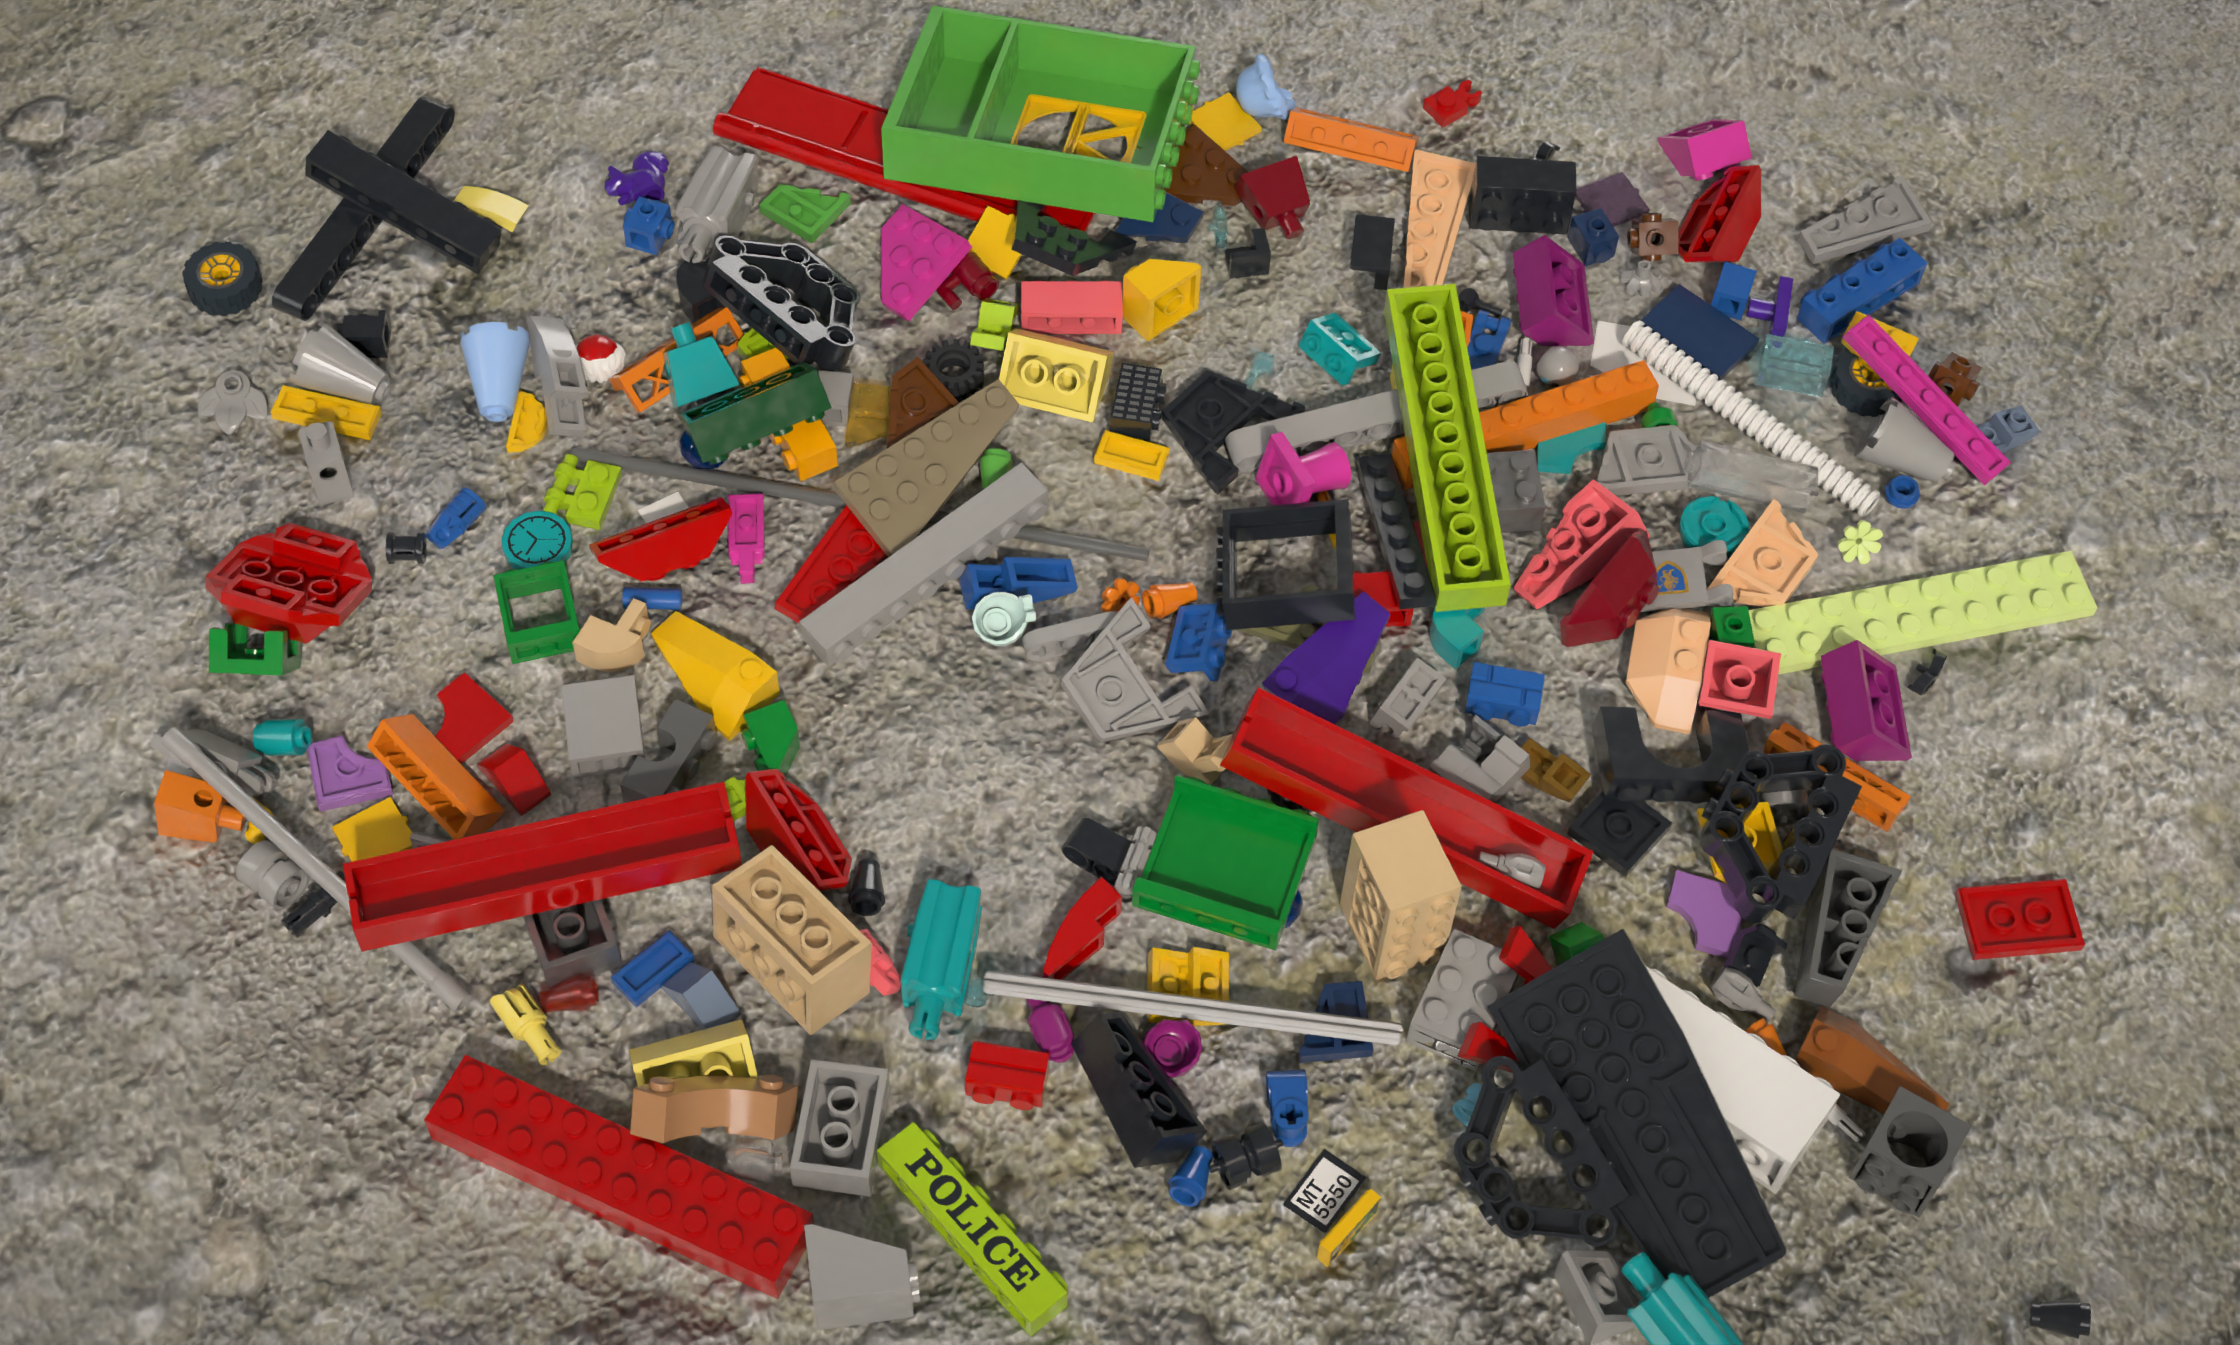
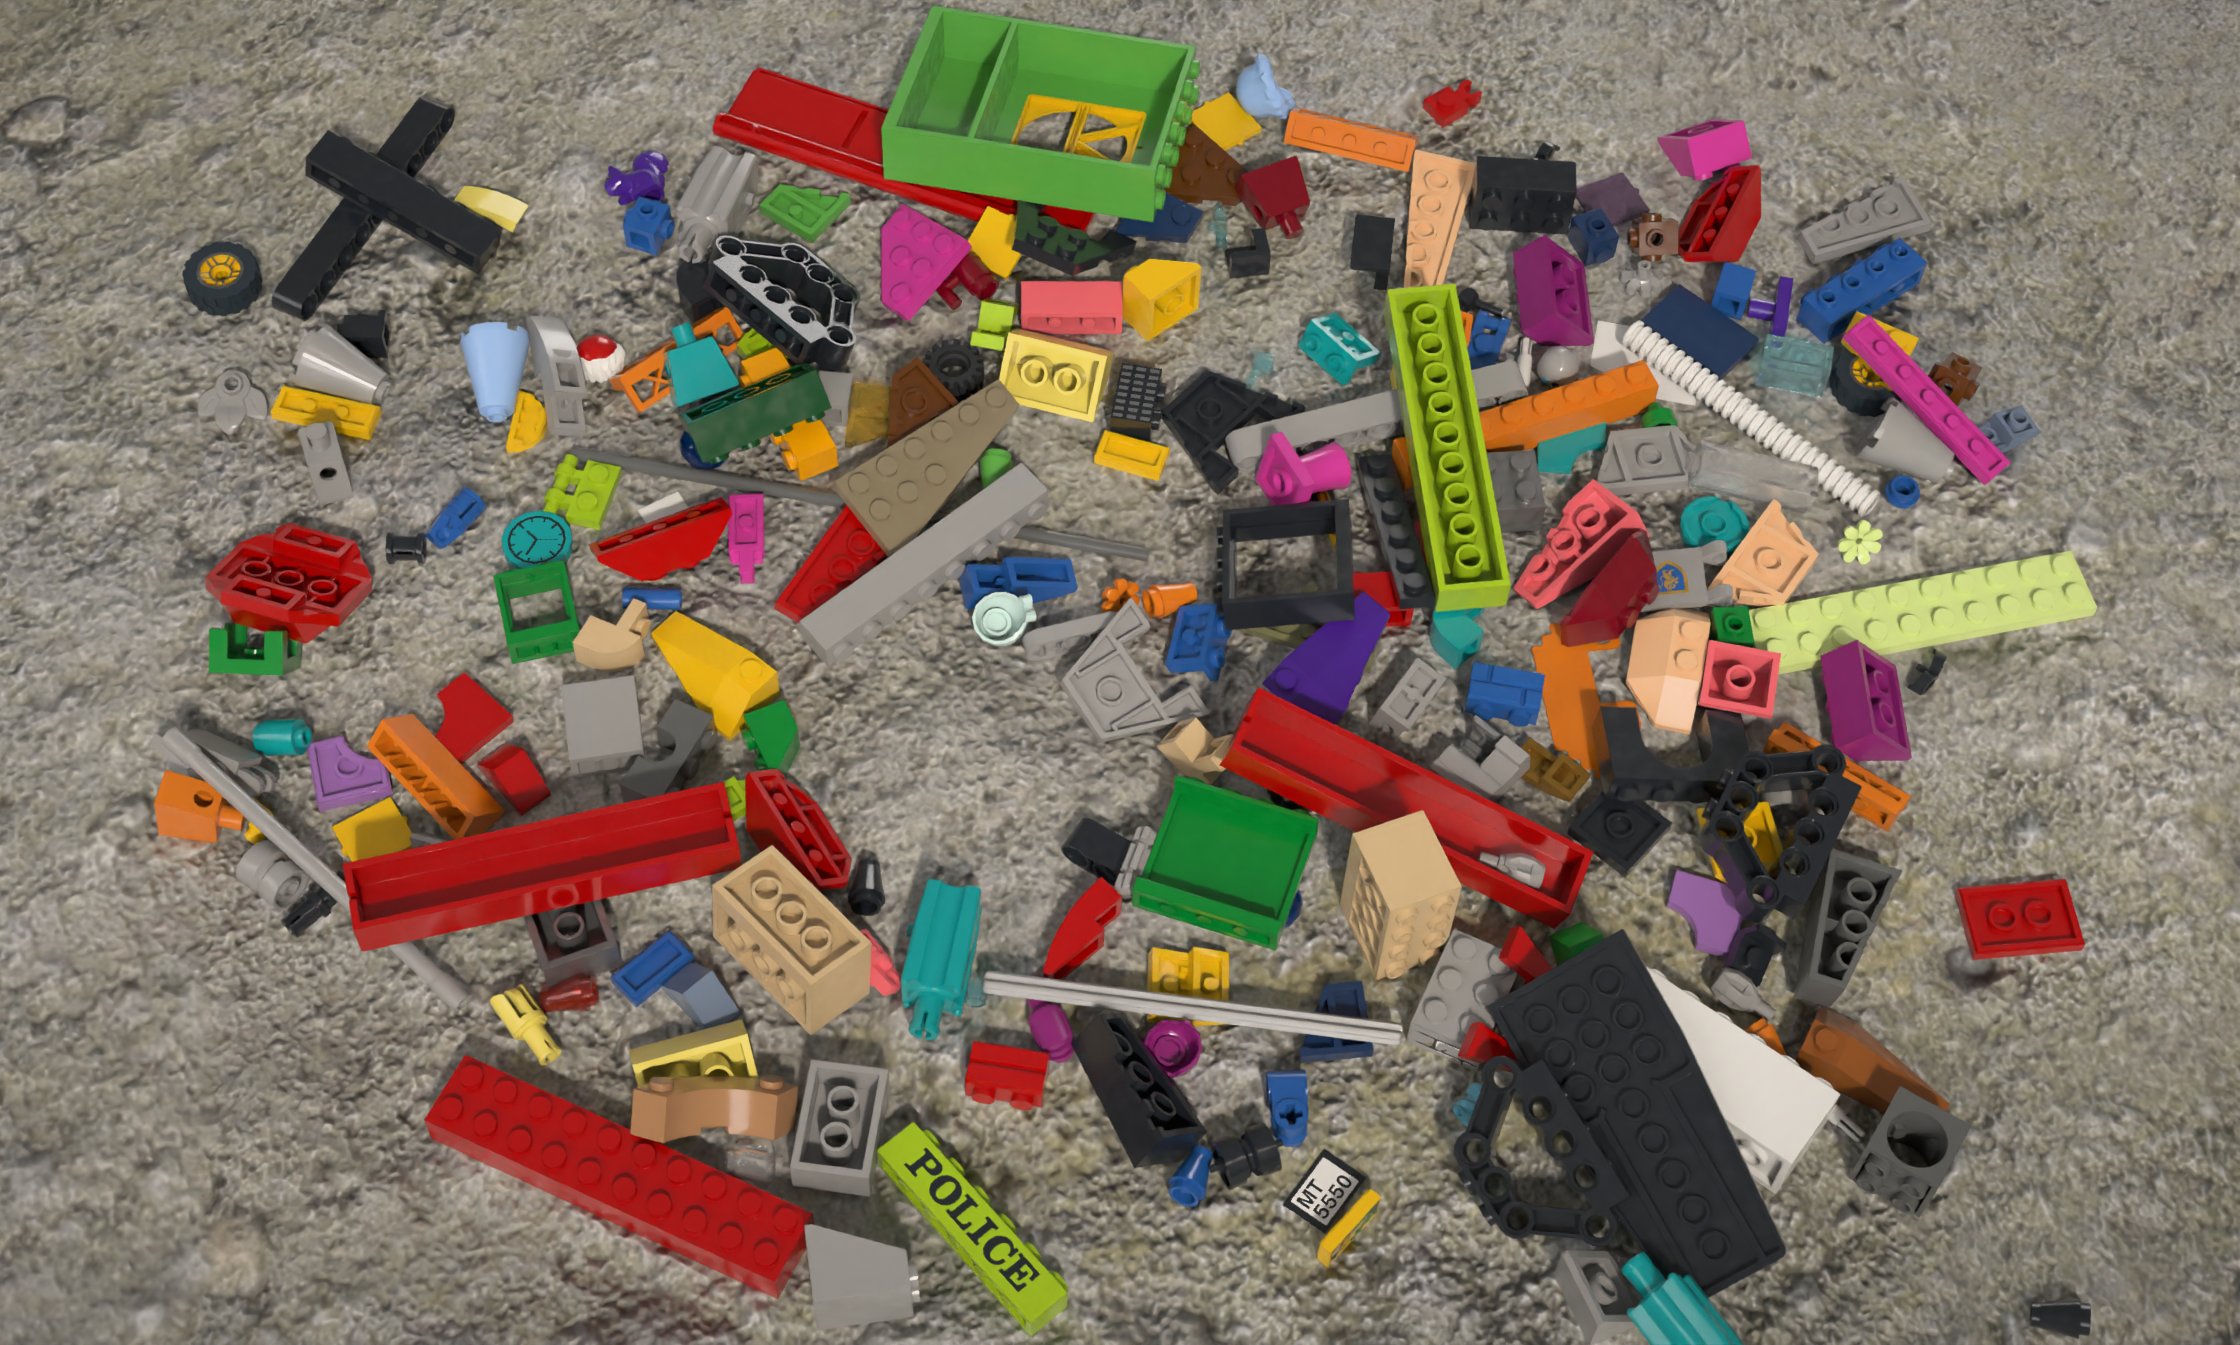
none -> orange piece [1532,623,1641,780]

